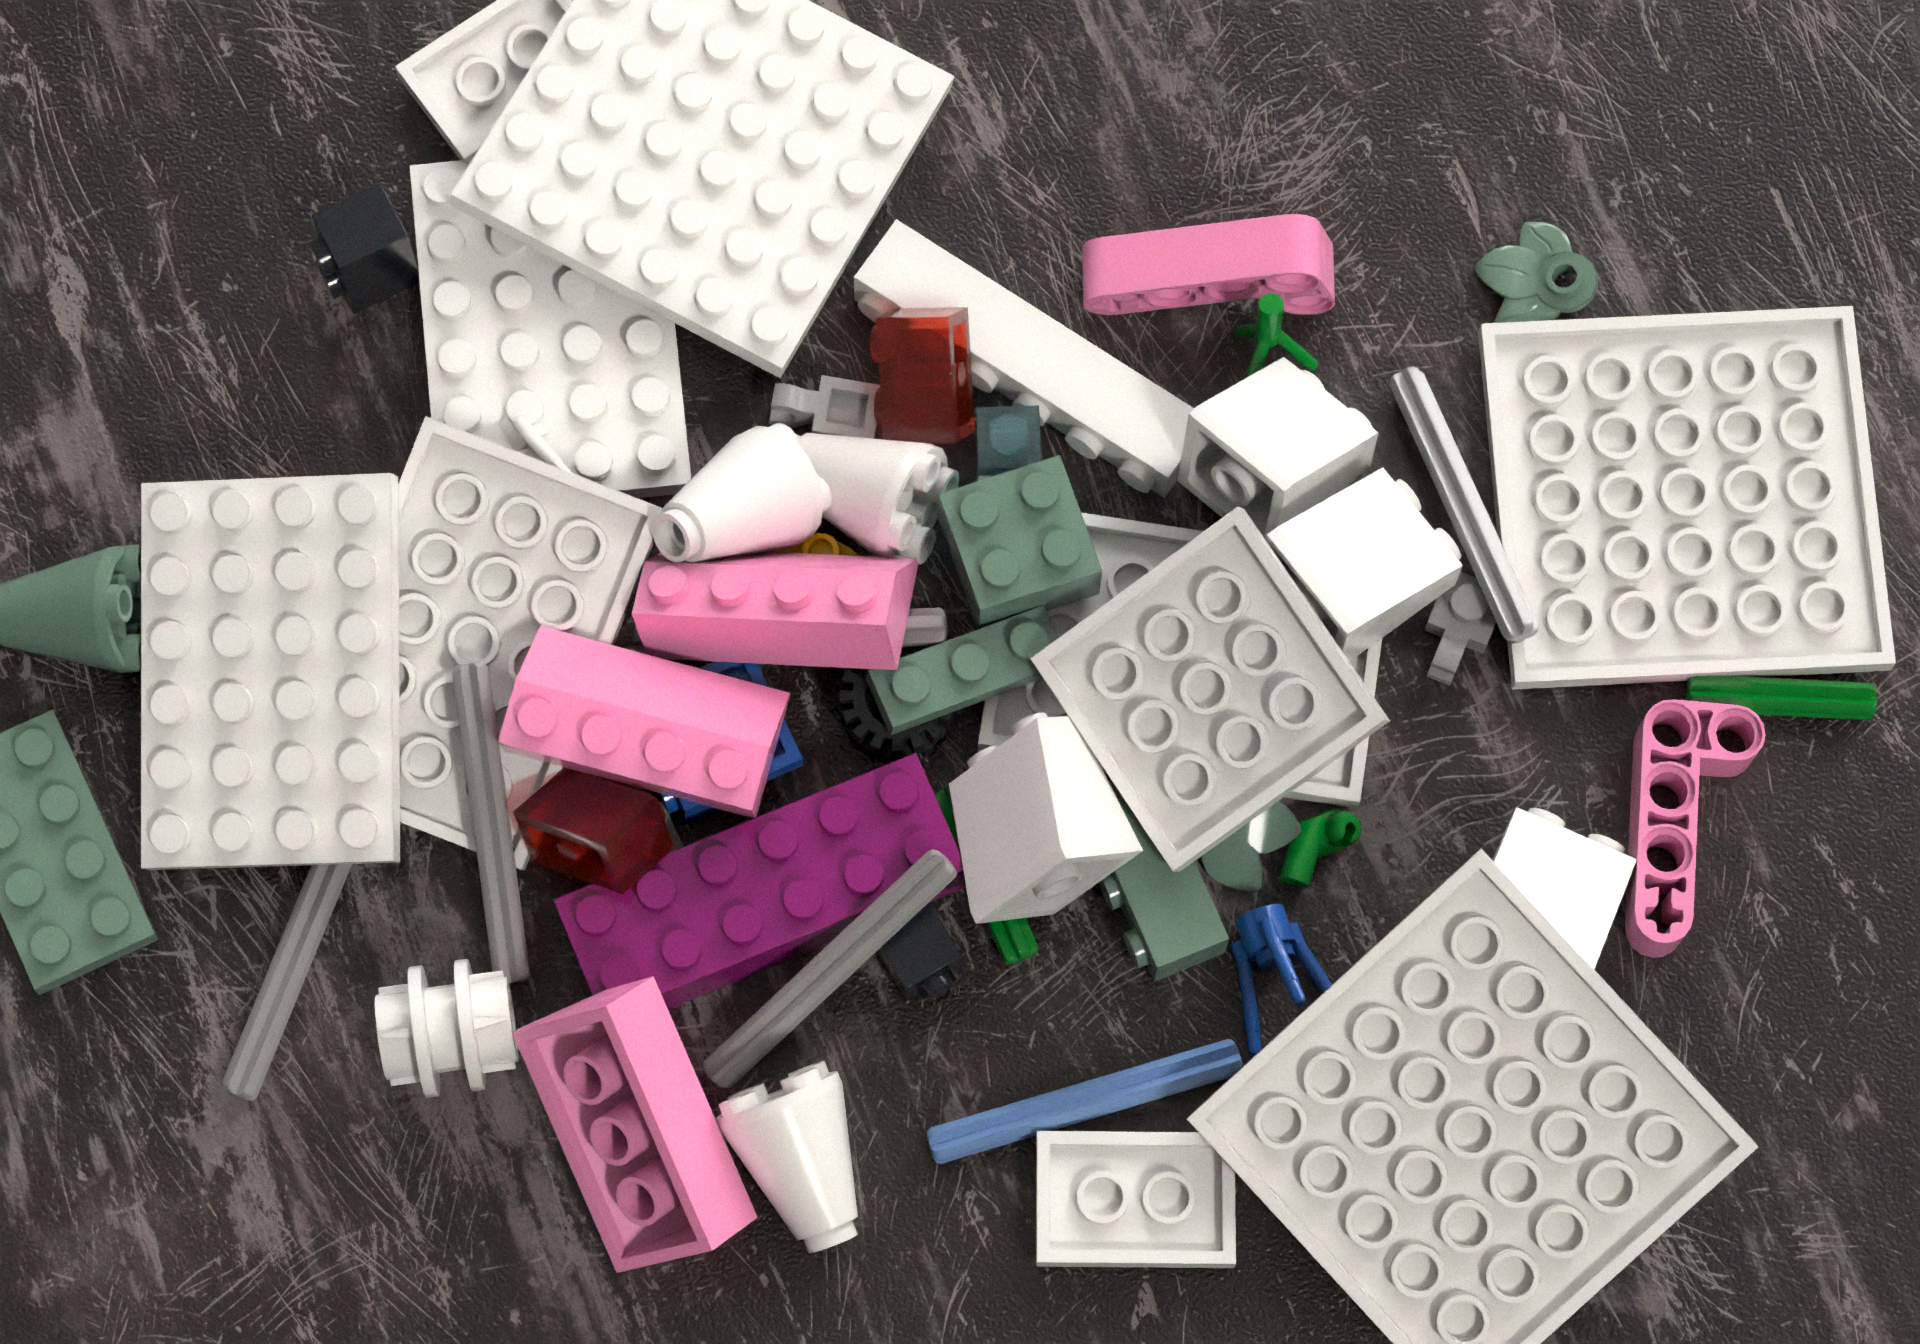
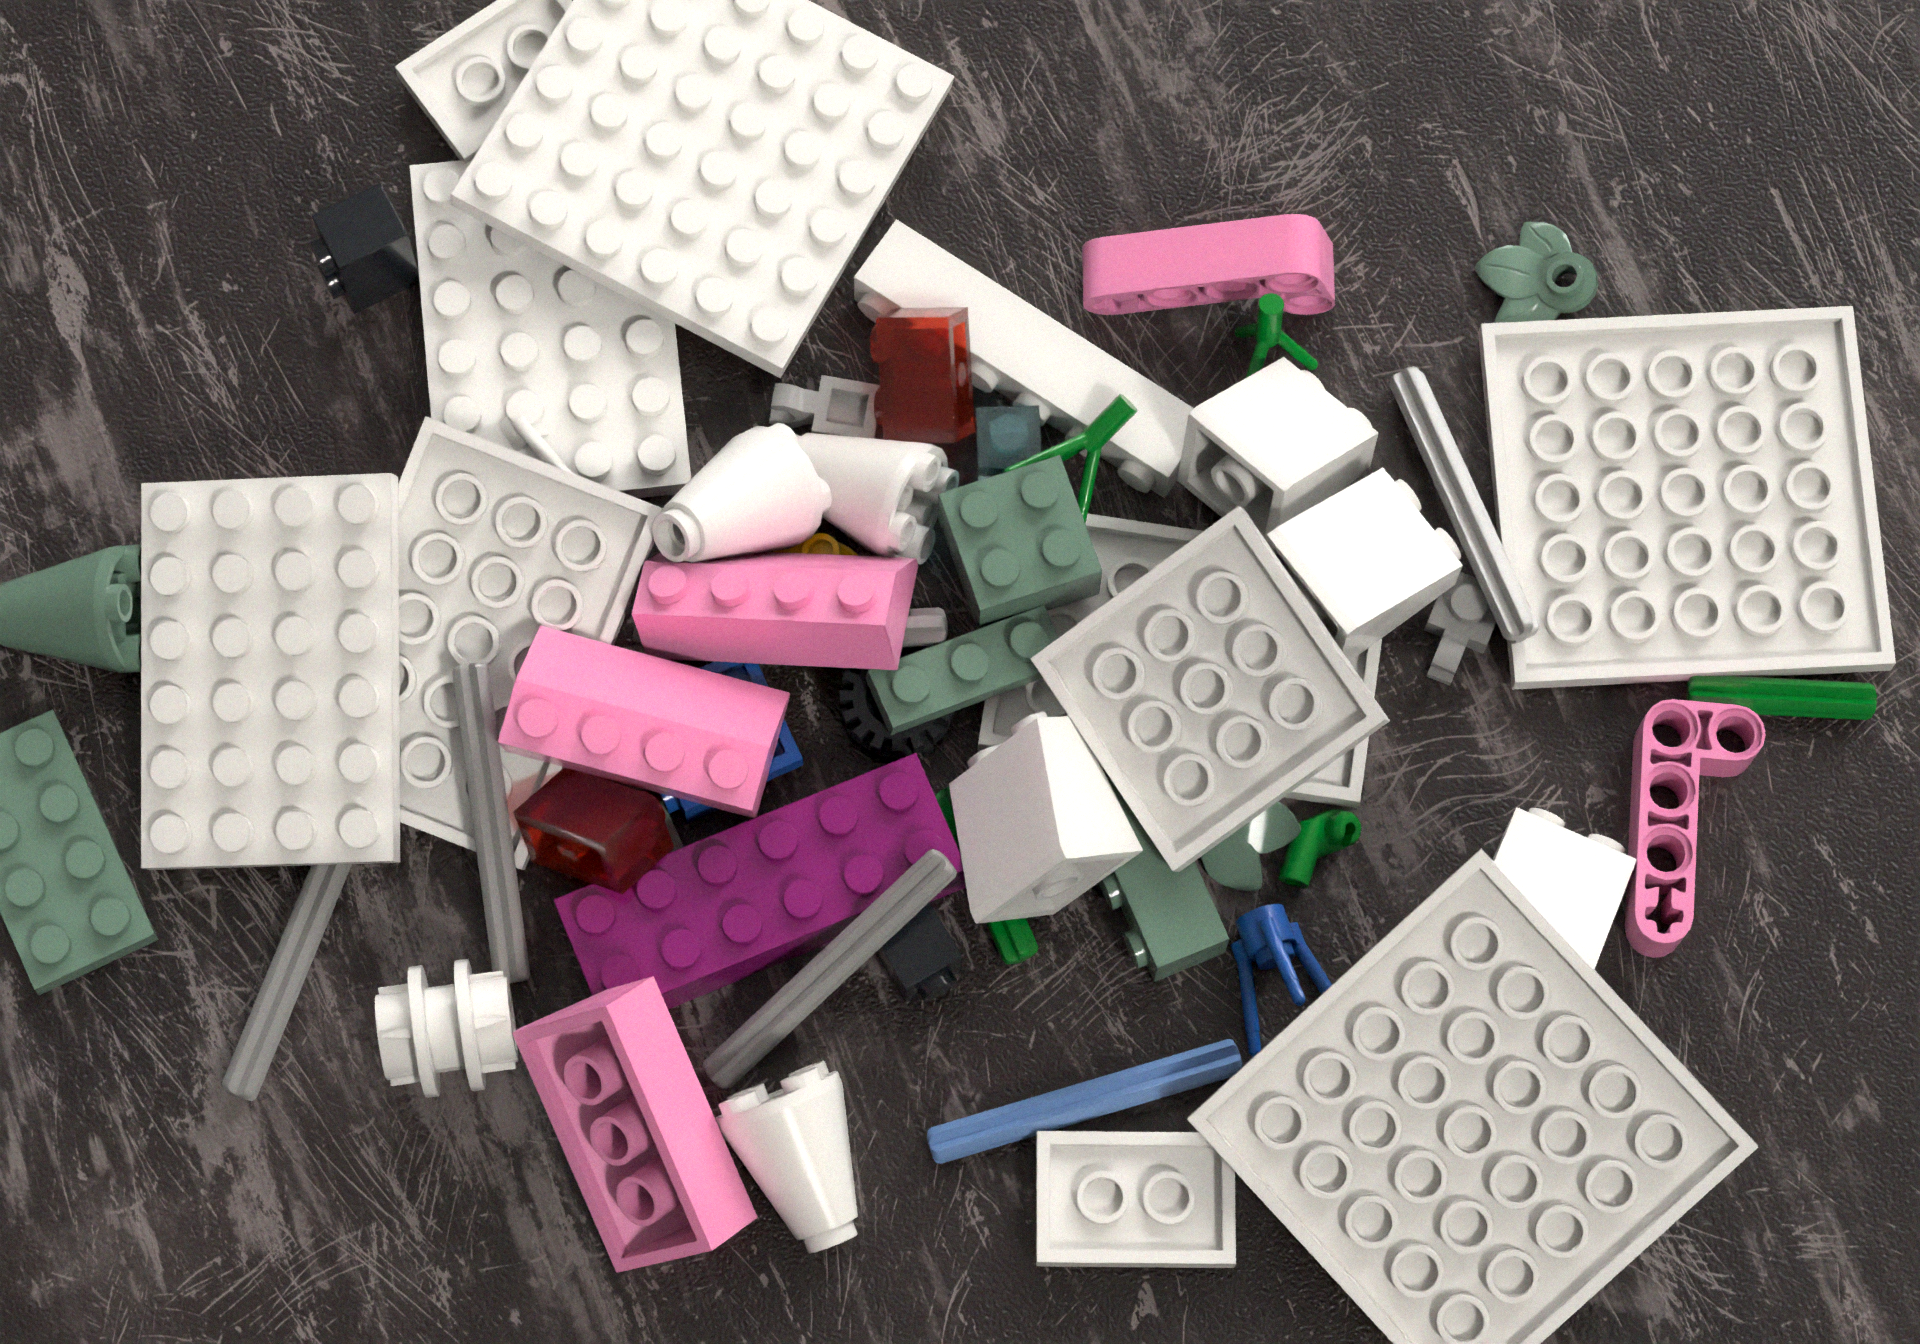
none -> green plant [1004,394,1138,523]

